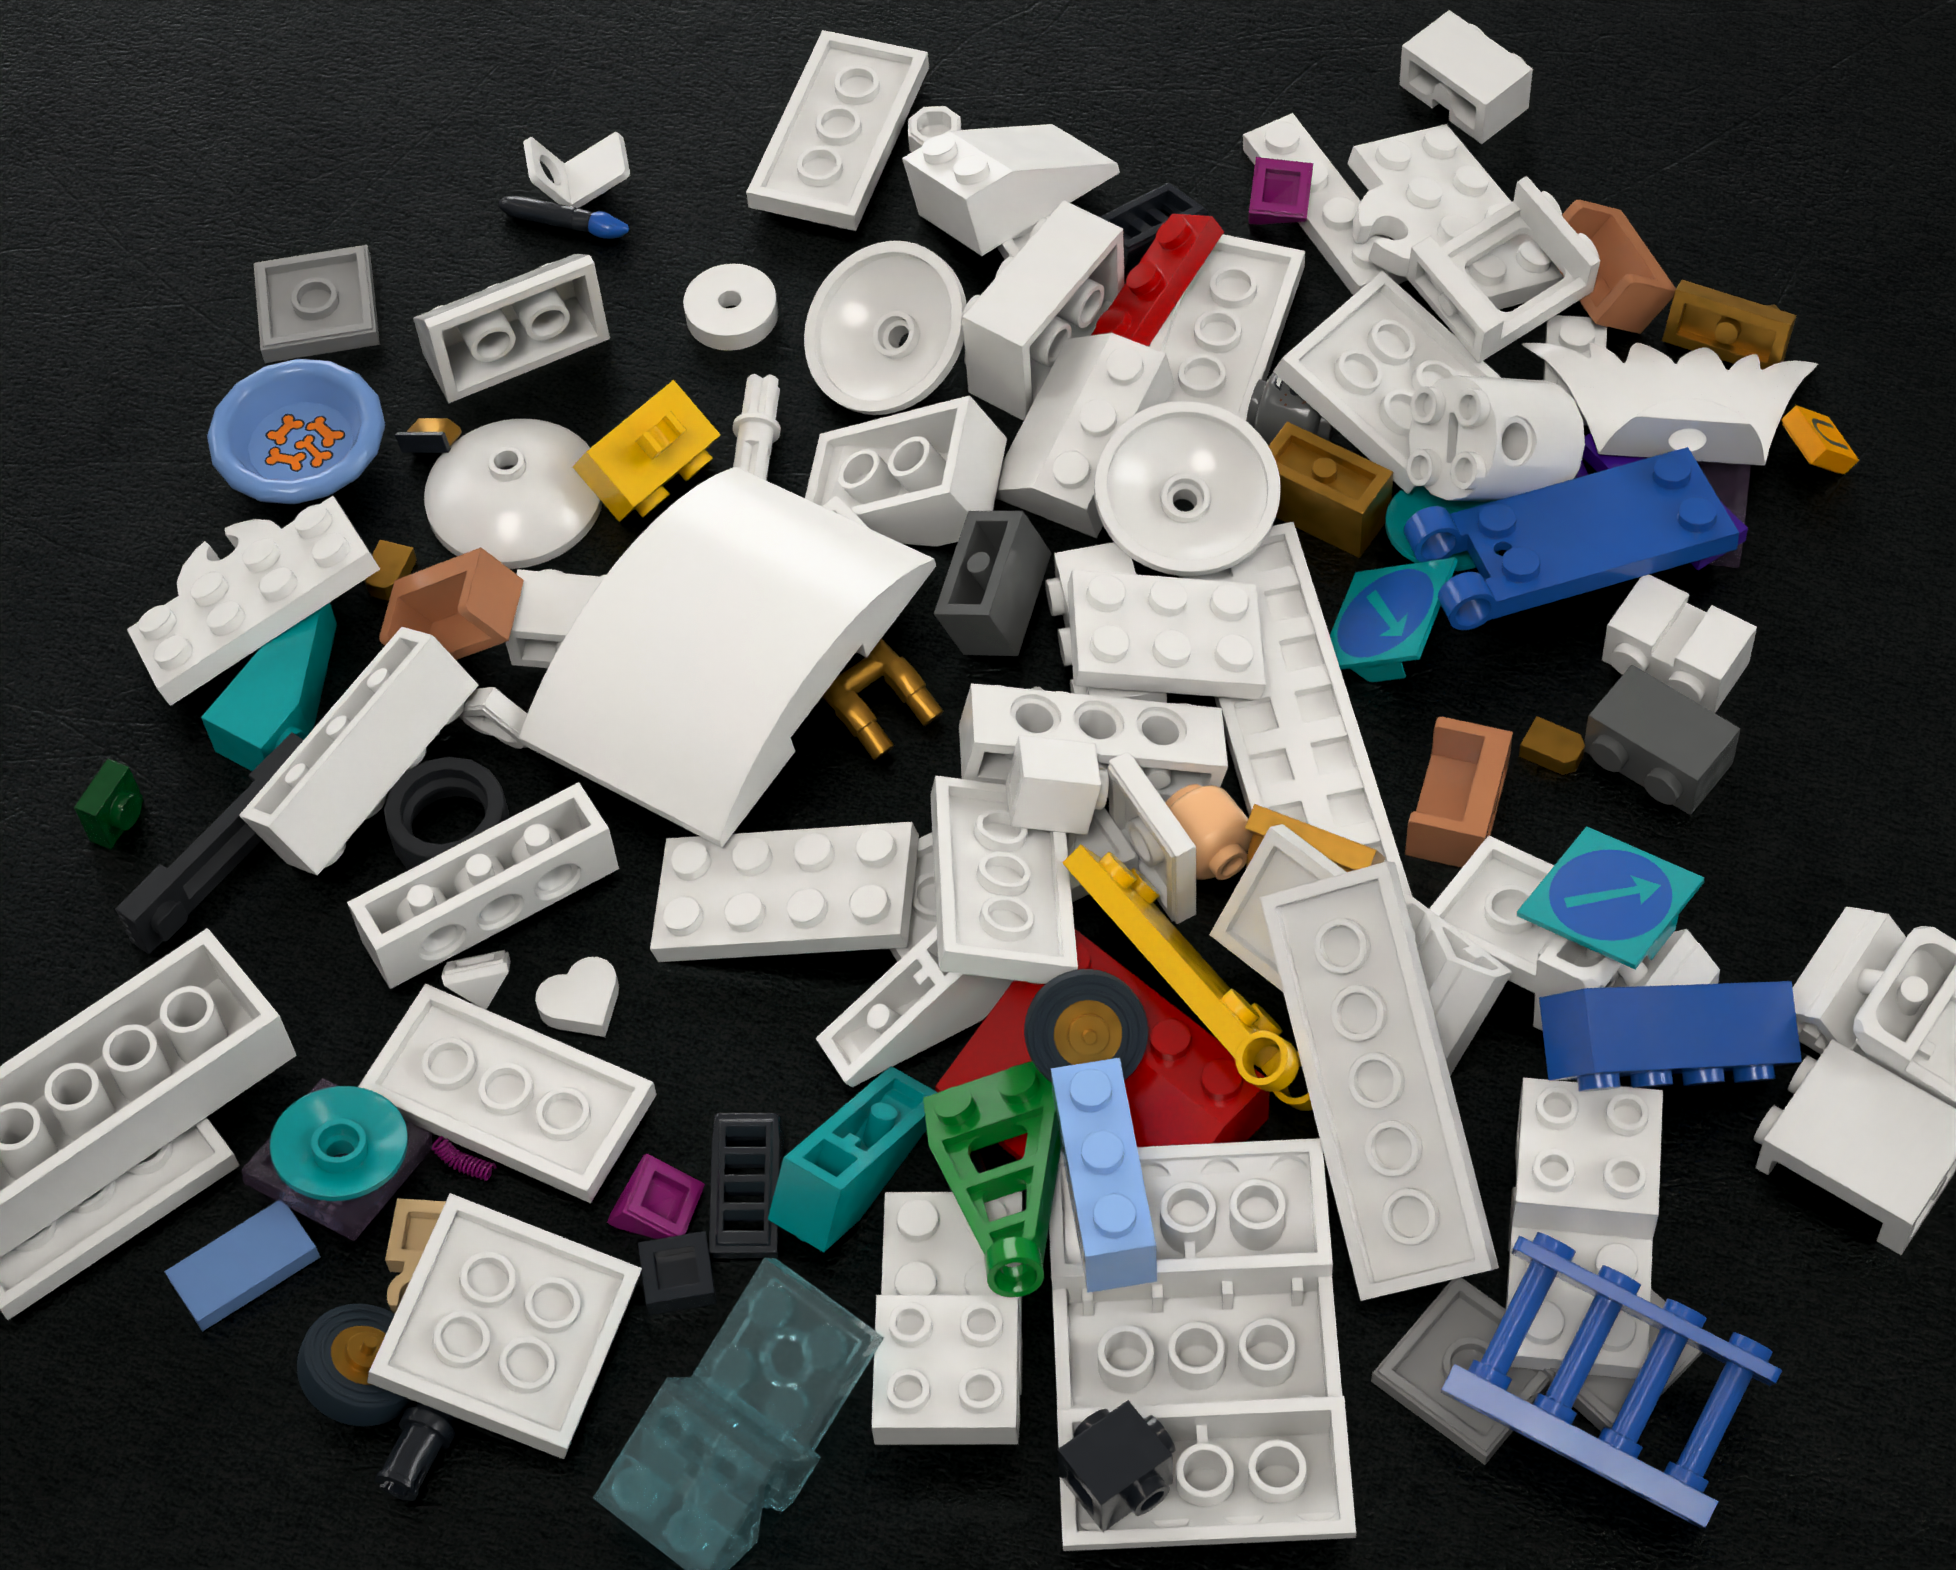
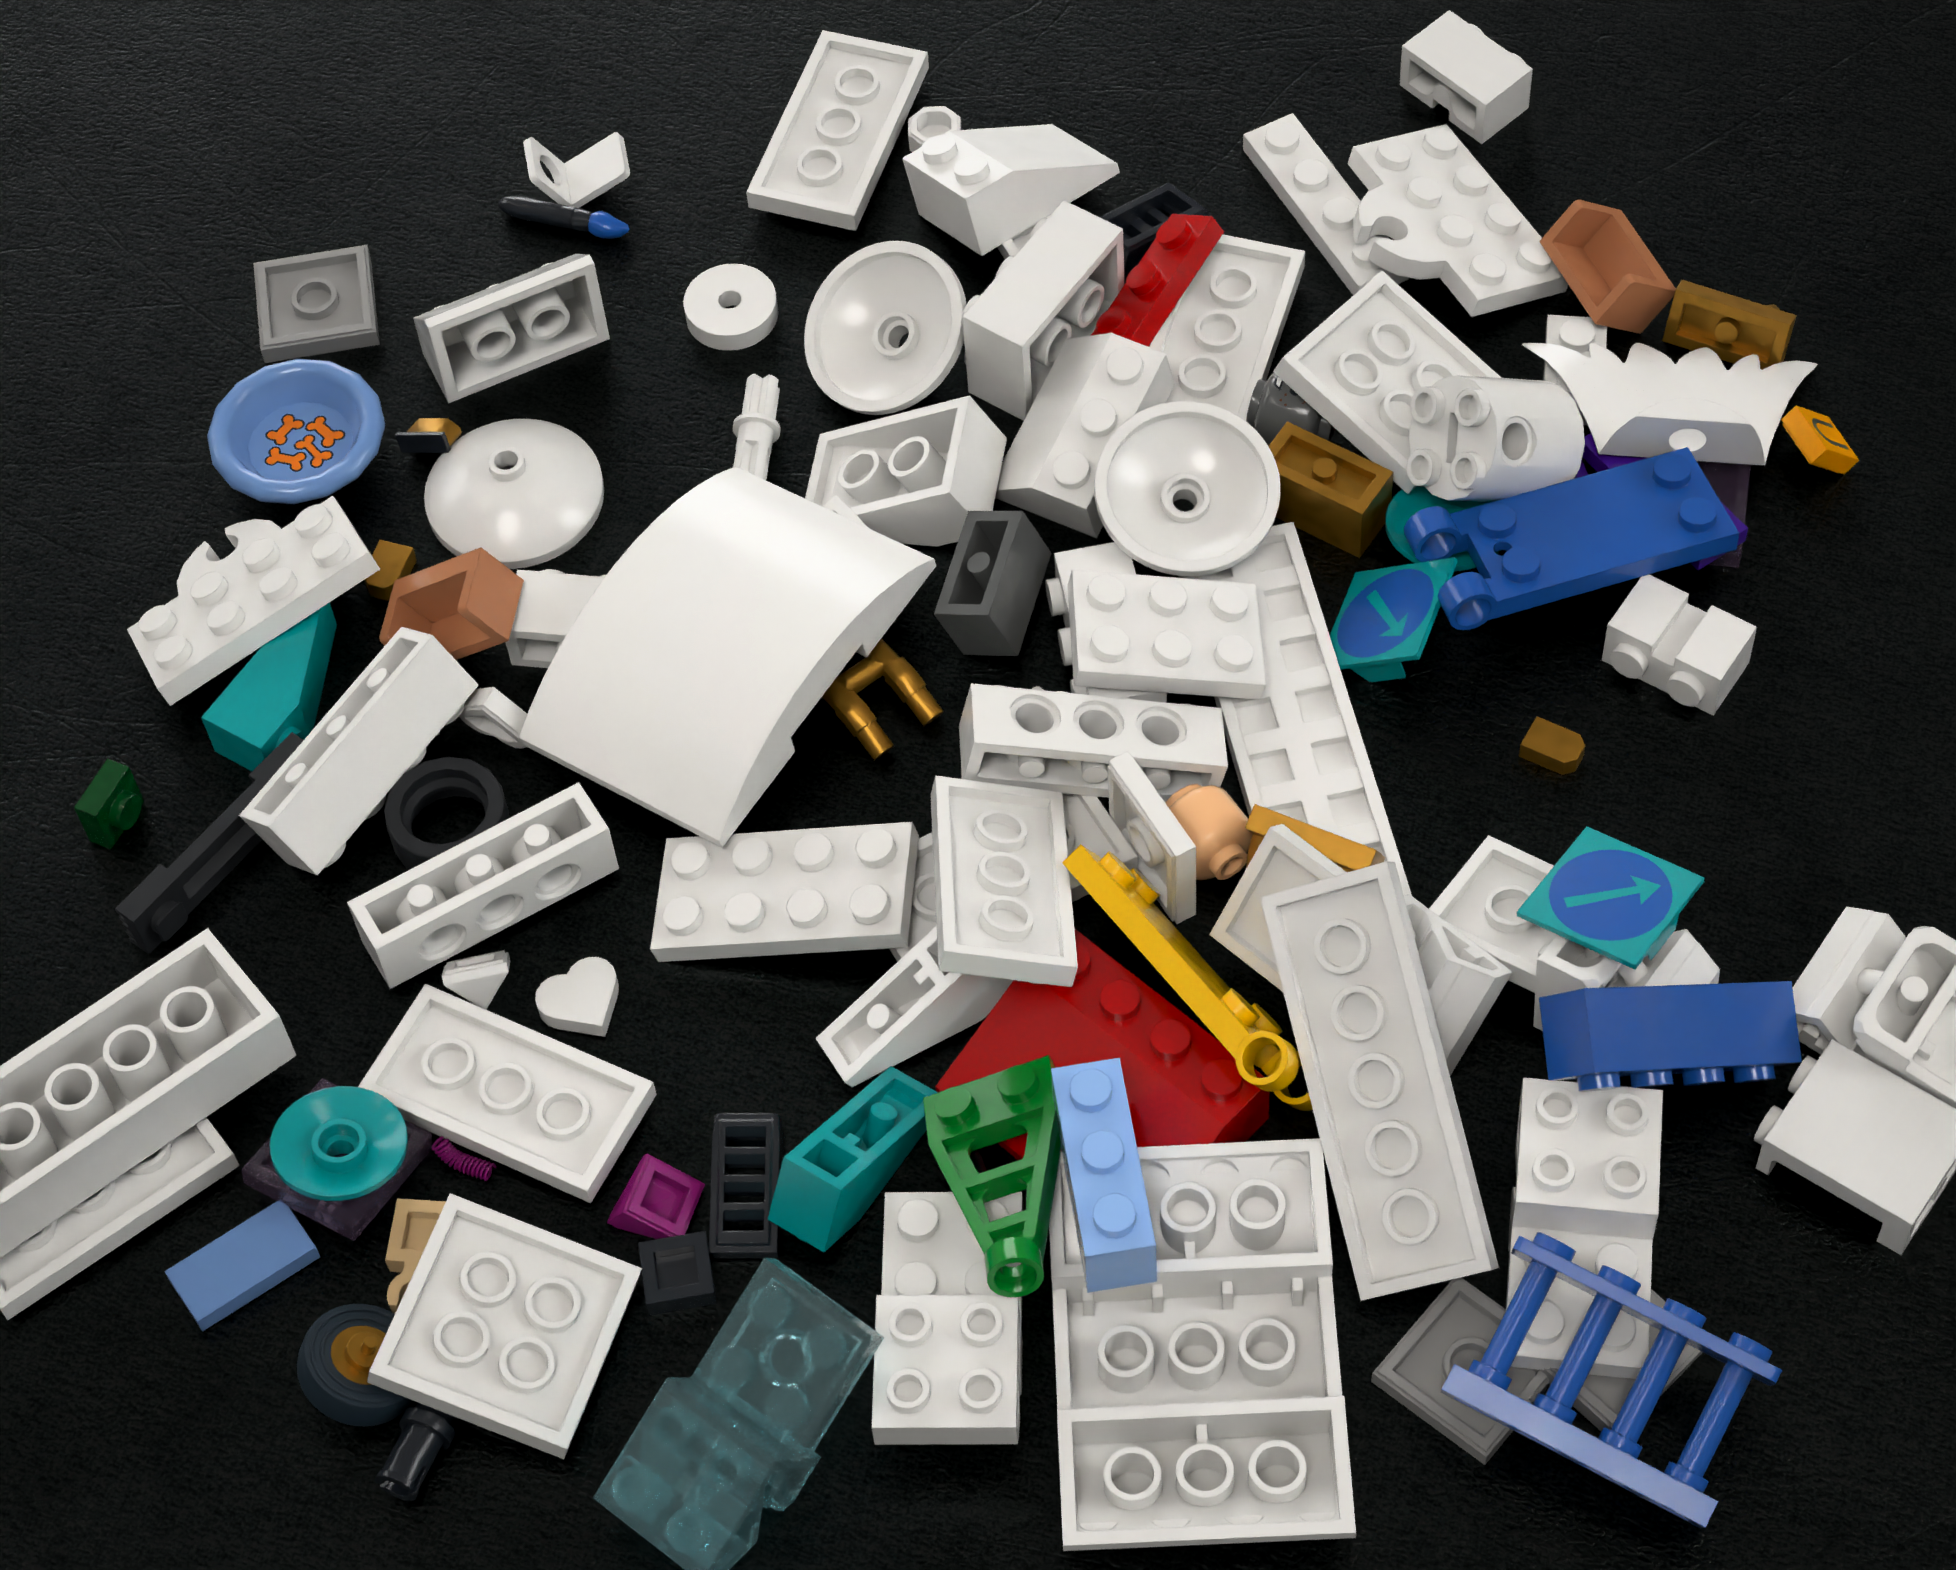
yellow brick [573,380,720,522] -> none
white brick [1006,735,1109,835] -> none
black wheel [1024,969,1148,1083] -> none
black brick [1057,1400,1176,1532] -> none
magenta slope [1249,157,1314,225] -> none
nougat panel [1405,717,1513,868] -> none
white window [1407,176,1601,363] -> none
dark grey brick [1584,665,1740,815] -> none

